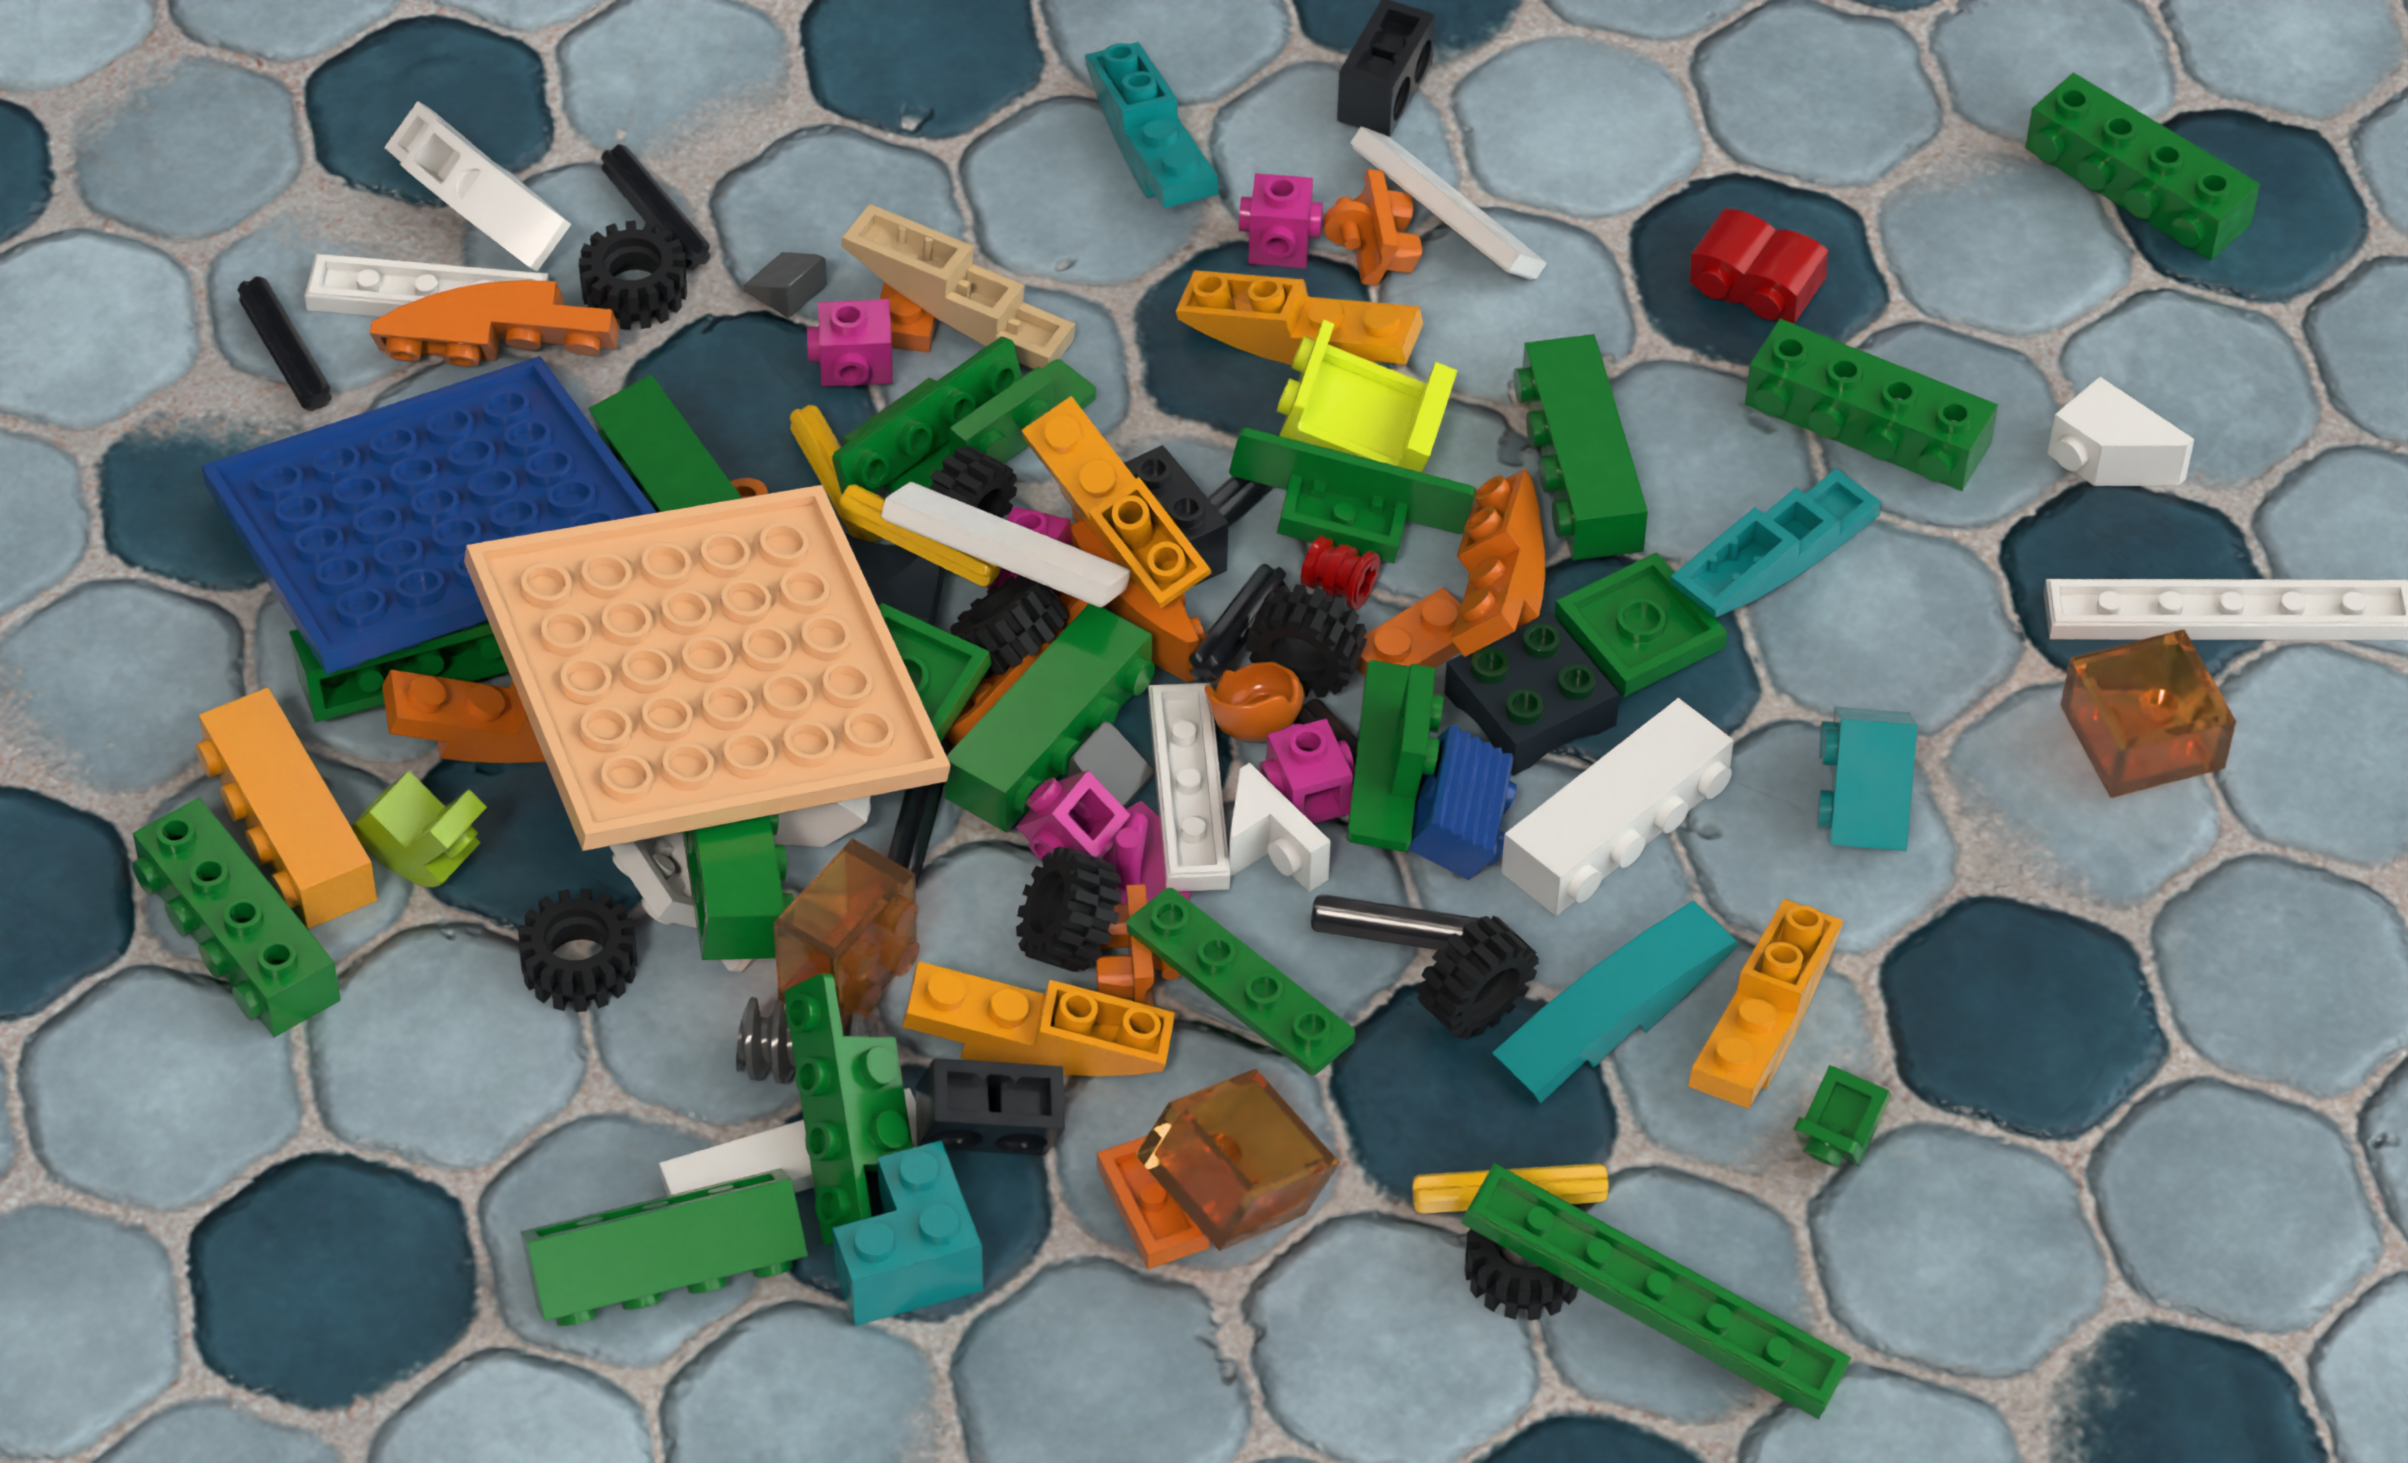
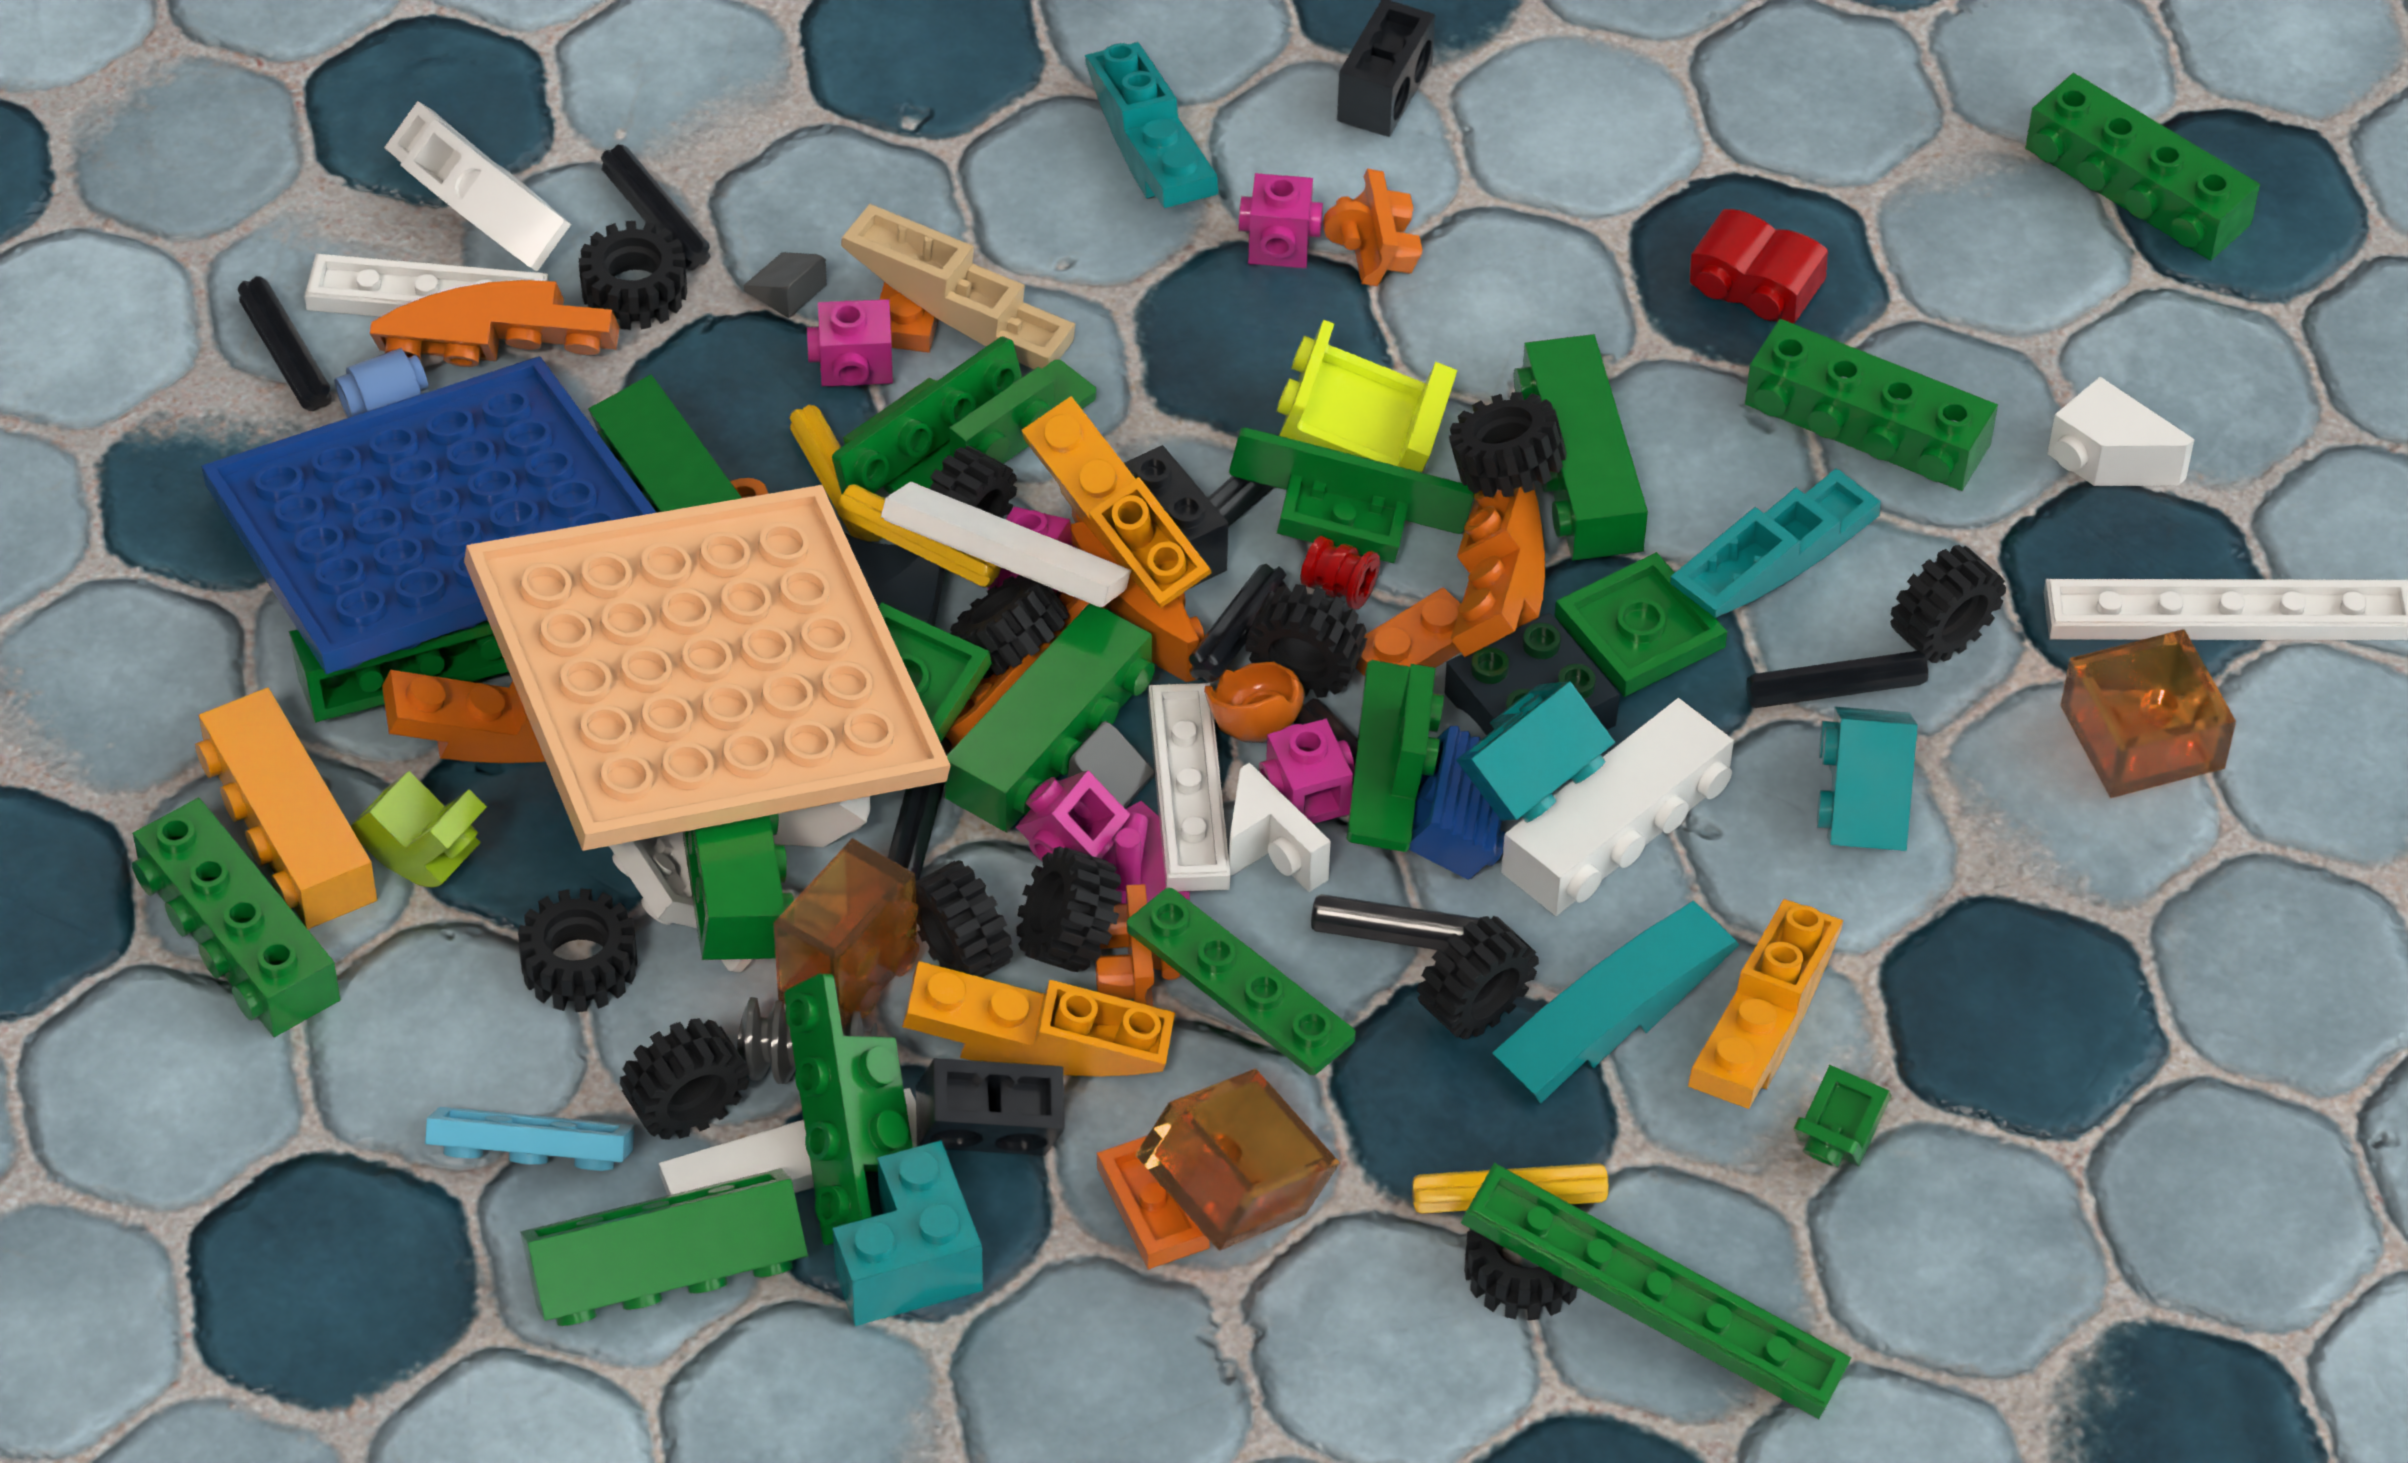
light orange slope [1176,270,1424,365] -> none
white tile [1350,127,1547,280] -> none
none -> medium blue brick [334,348,429,418]
none -> medium azure plate [425,1107,635,1171]
none -> black tyre [620,1018,750,1140]
none -> black tyre [907,860,1013,978]
none -> black tyre [1449,392,1567,497]
none -> teal brick [1456,681,1616,823]
none -> black axle [1746,651,1928,708]
none -> black tyre [1890,545,2006,663]

